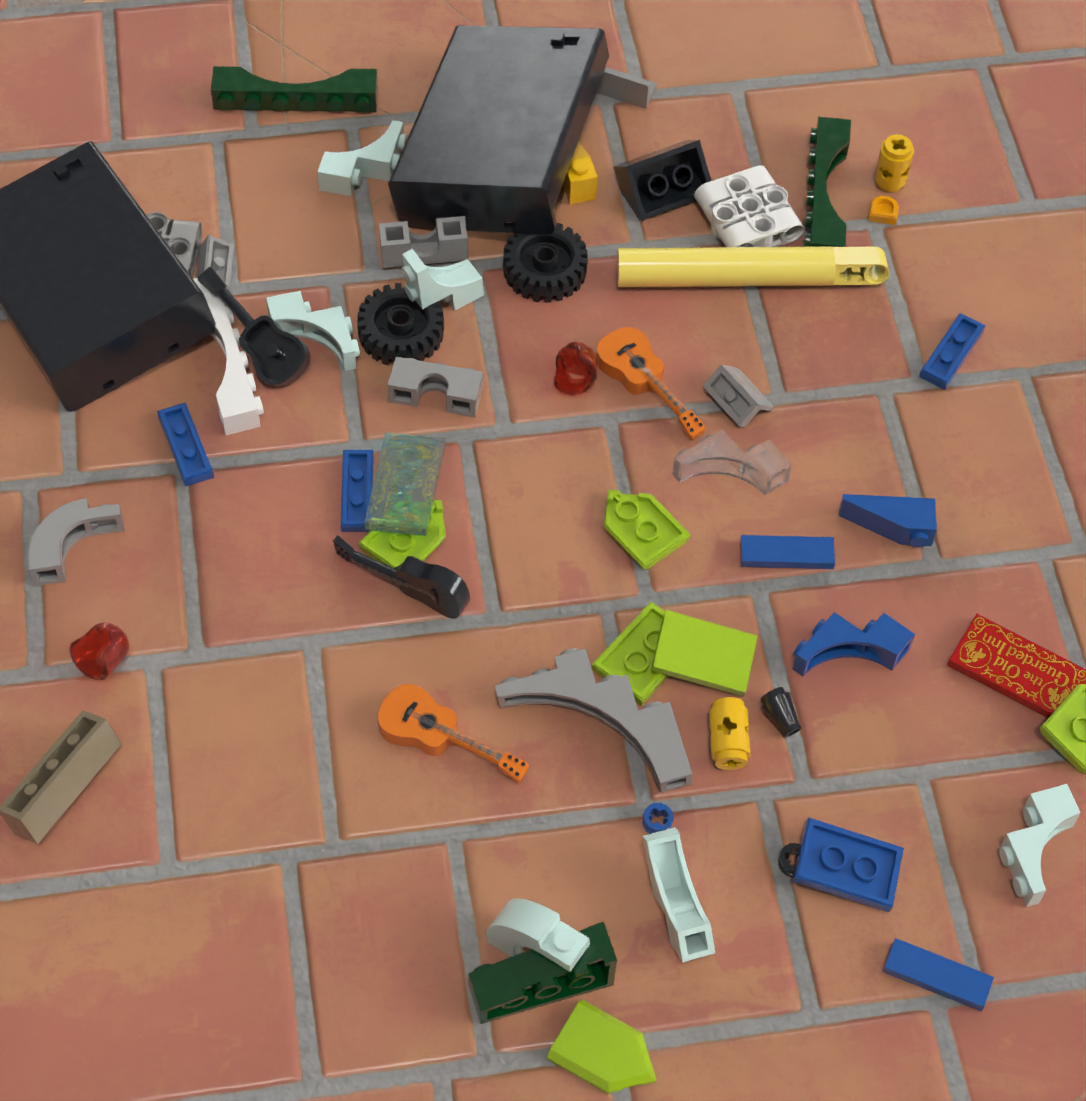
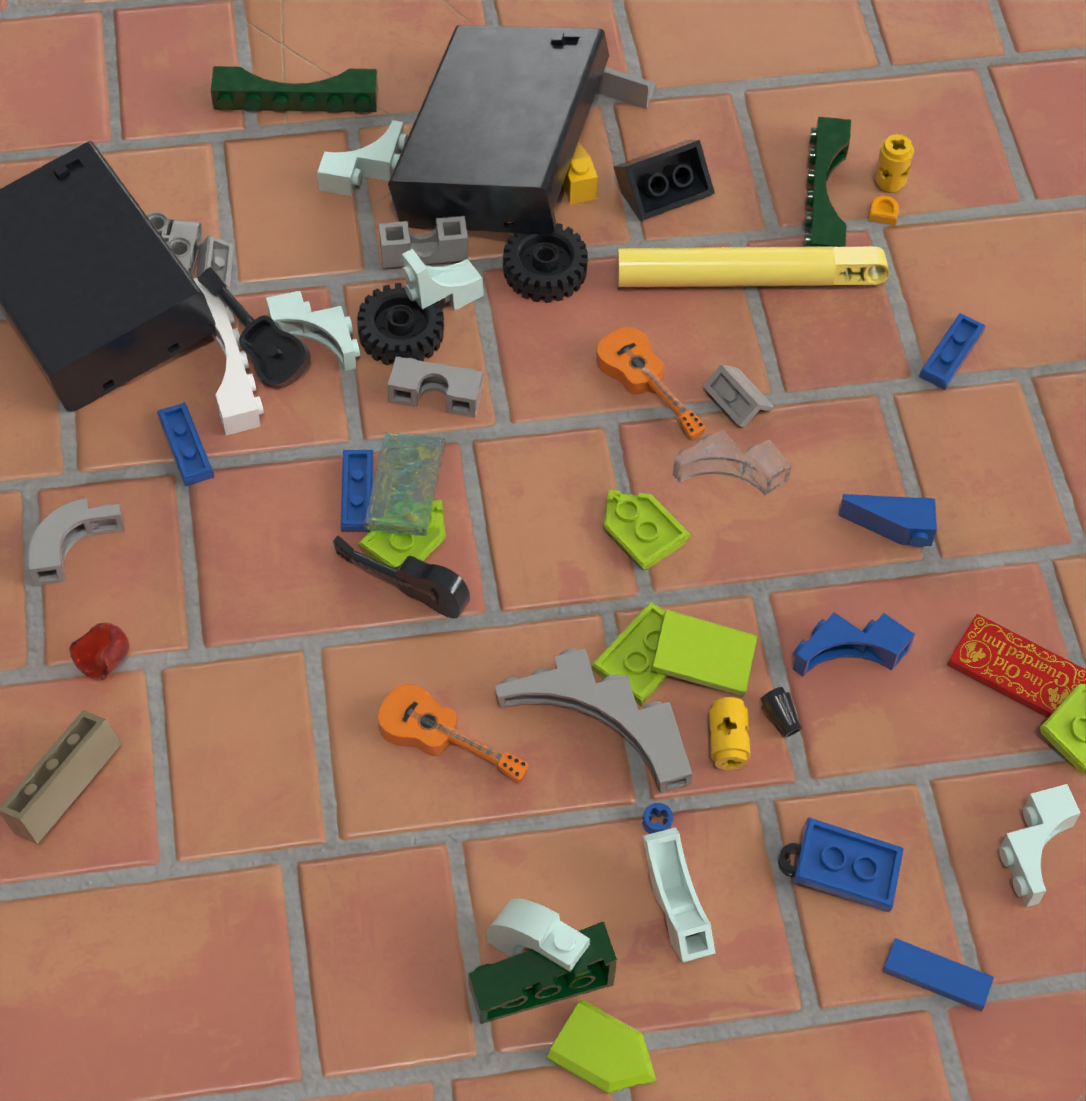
clear red hair [553,341,597,396] -> none
white connector [694,165,805,247] -> none
blue tile [740,535,835,569] -> none

